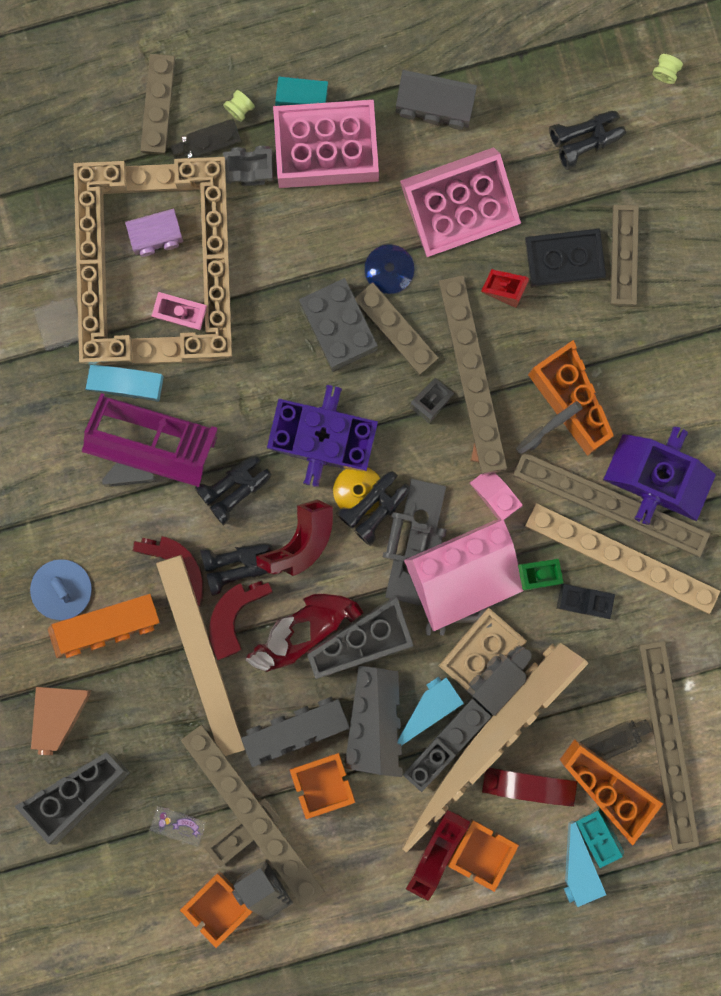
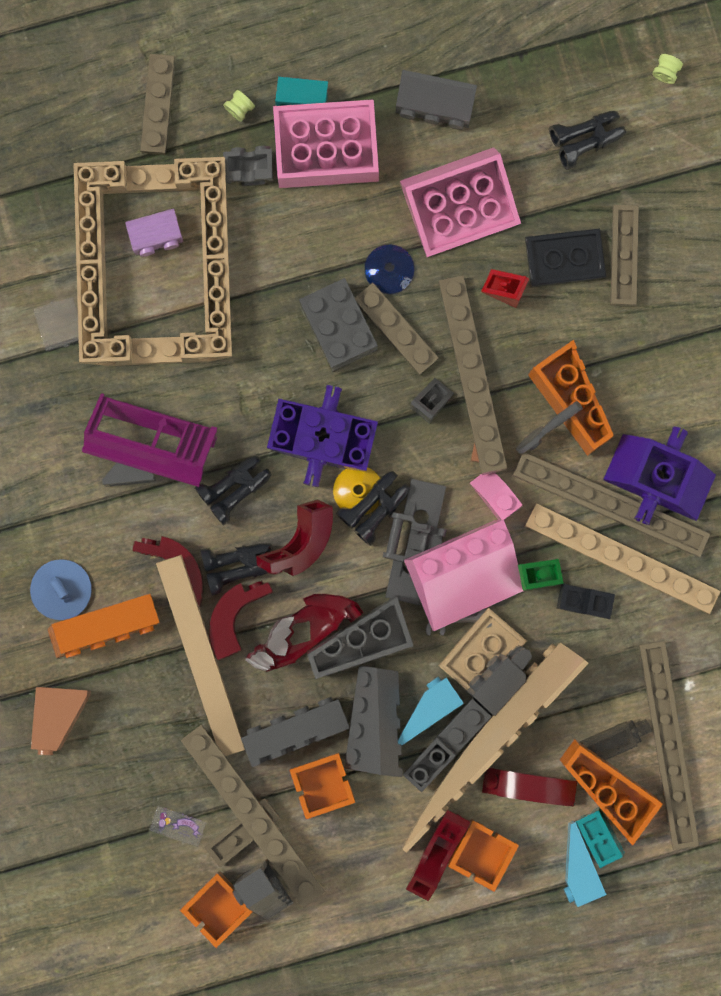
dark grey wedge [15,752,131,845] -> none
medium azure slope [86,365,164,402] -> none
bright pink slope [152,292,207,330] -> none
clear smoke hinge [171,118,242,159] -> none

